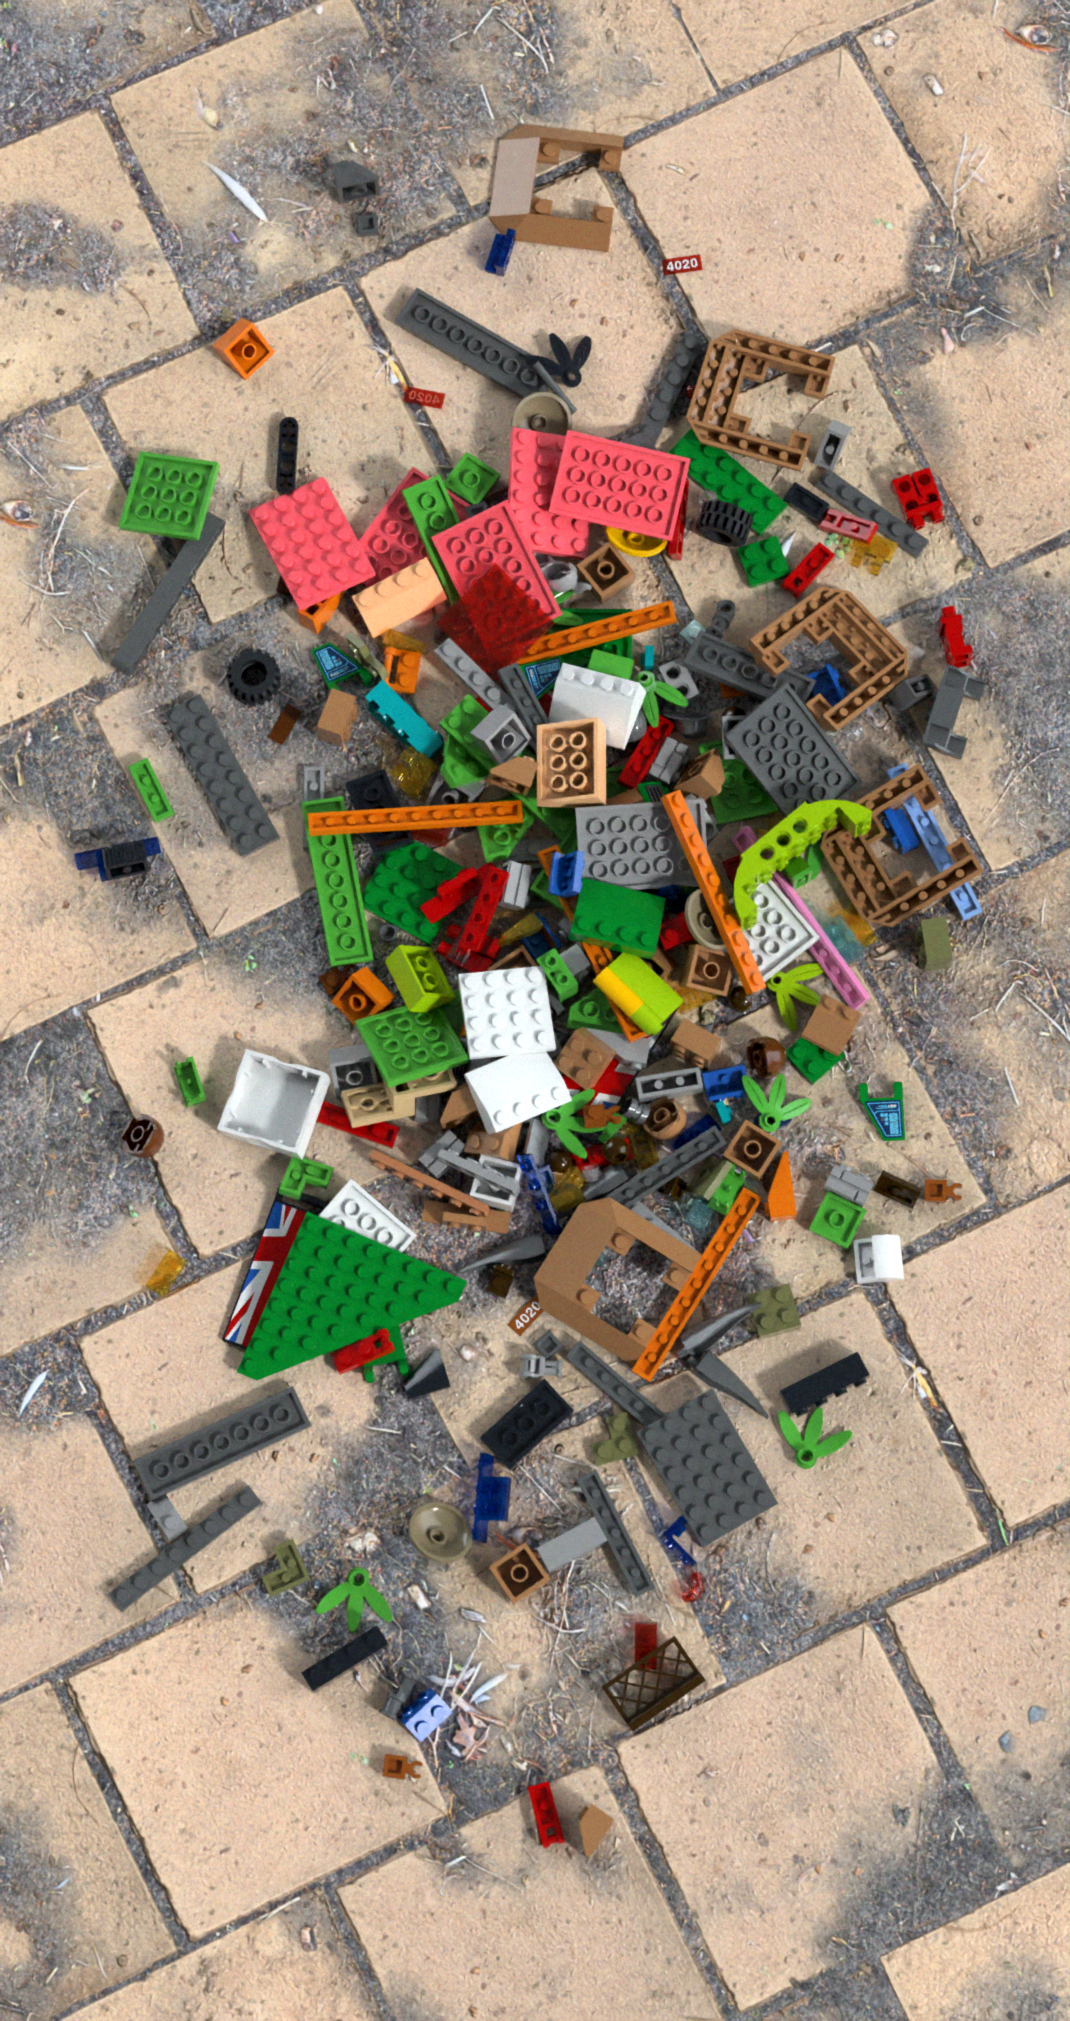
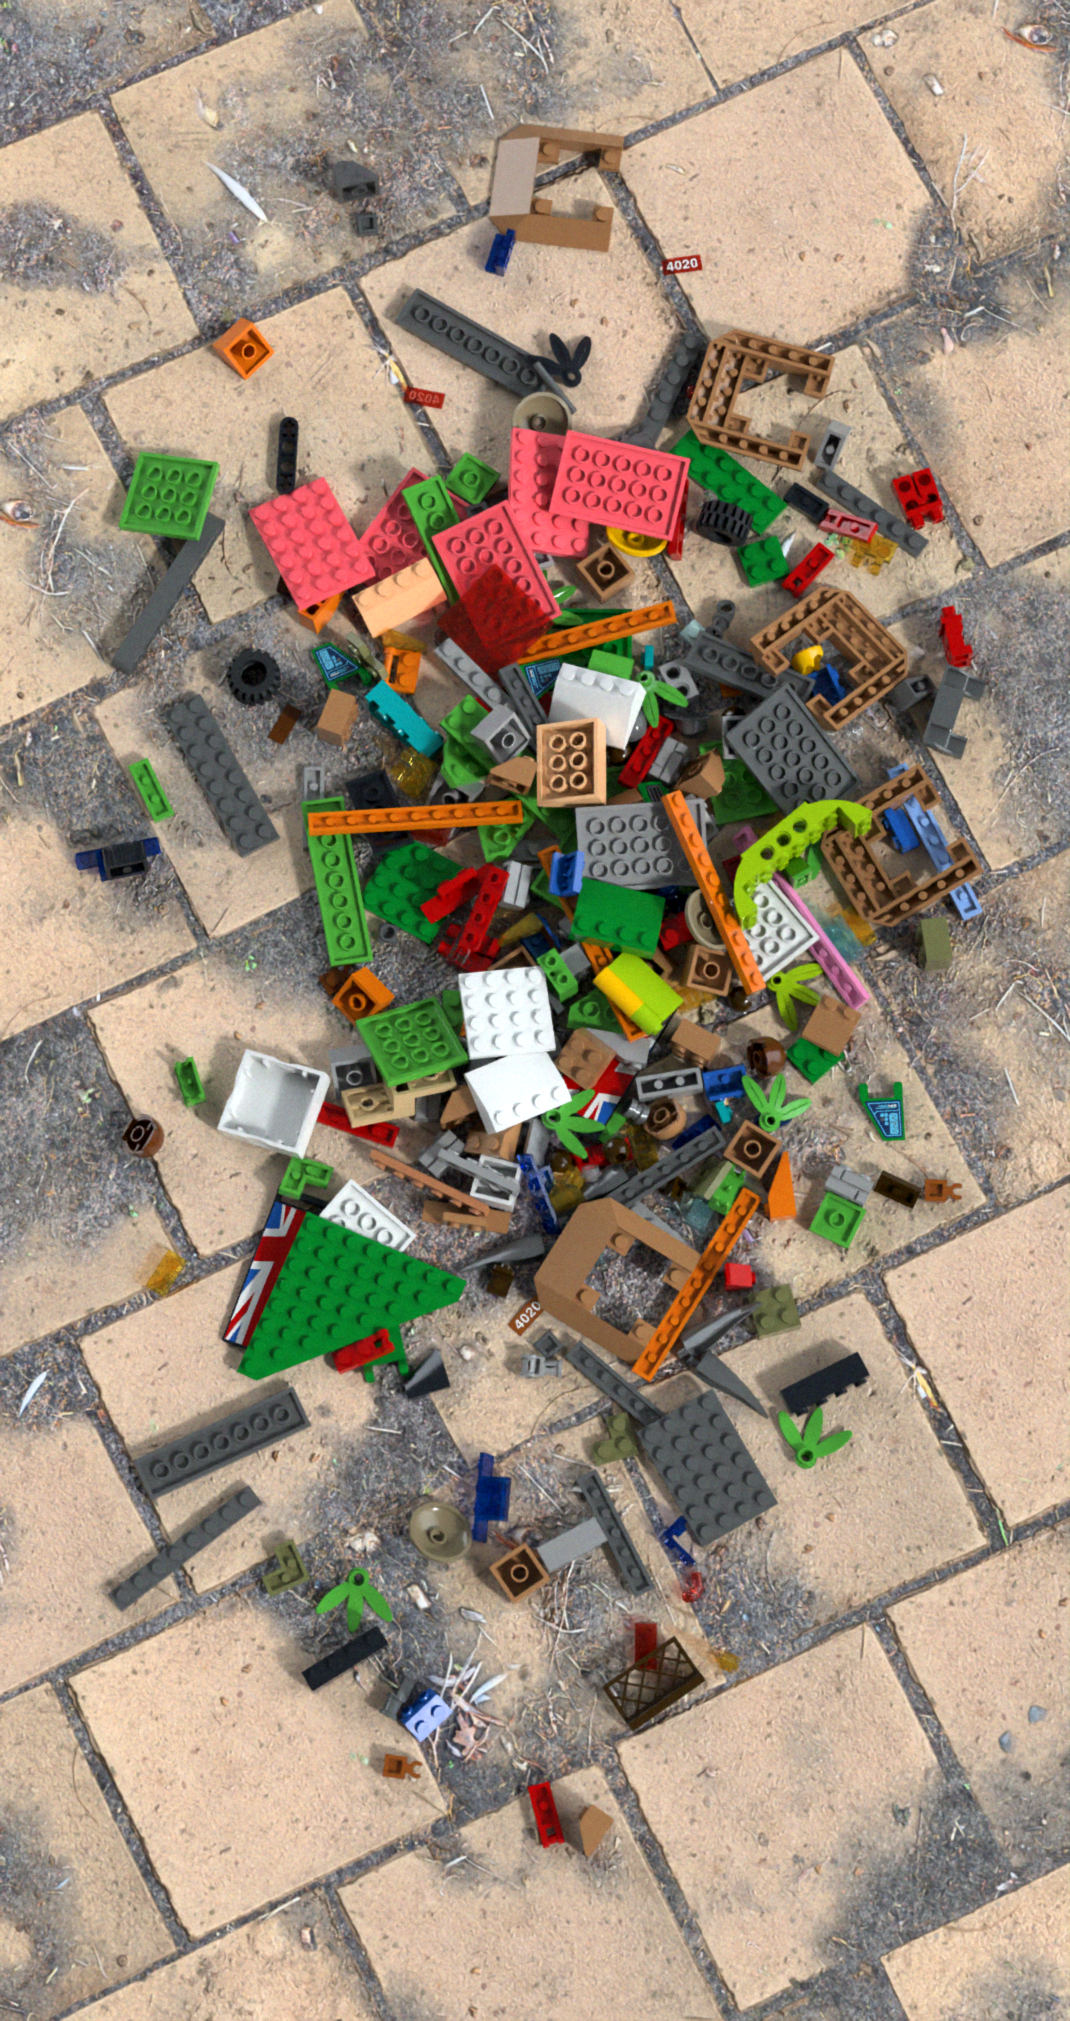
light grey slope [147,1495,189,1542] -> none
lime slope [385,945,456,1013] -> none
black plate [480,1379,574,1471] -> none
light grey hair [541,561,592,594] -> none
dark orange plate [582,1104,621,1129] -> none
white brick [853,1235,904,1284] -> none
none -> dark brown piece [606,745,633,767]
none -> clear yellow slope [715,1650,741,1674]
none -> slope [724,1263,756,1292]
none -> yellow hair [791,645,823,676]

